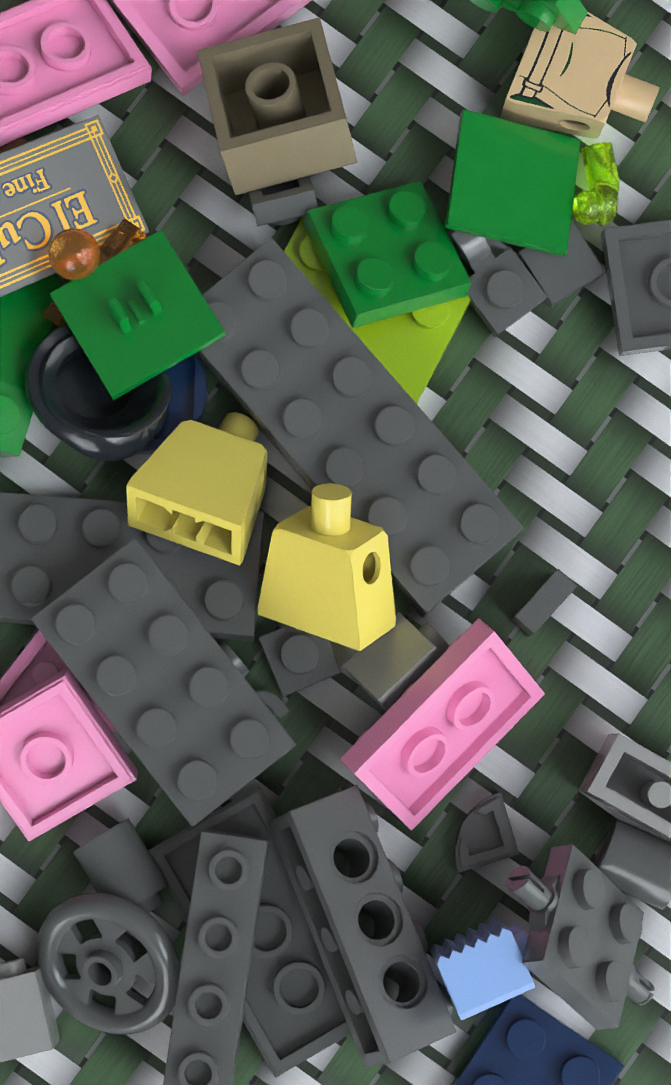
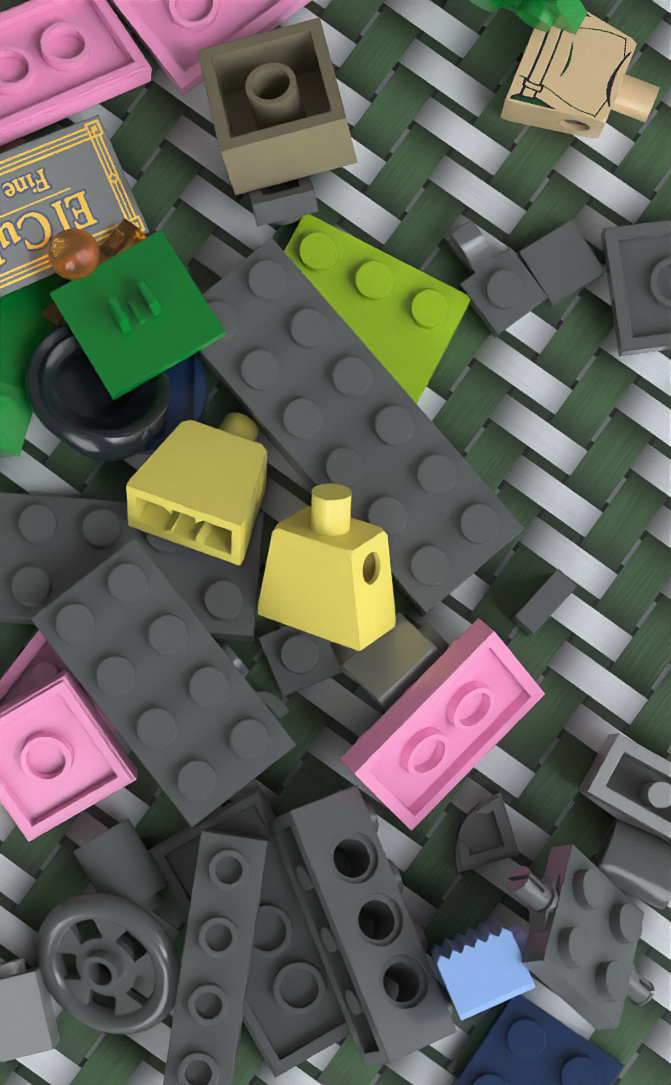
green plate [303,181,472,328] -> none
green piece [445,109,581,257] -> none
clear neon green arm [573,142,620,226] -> none

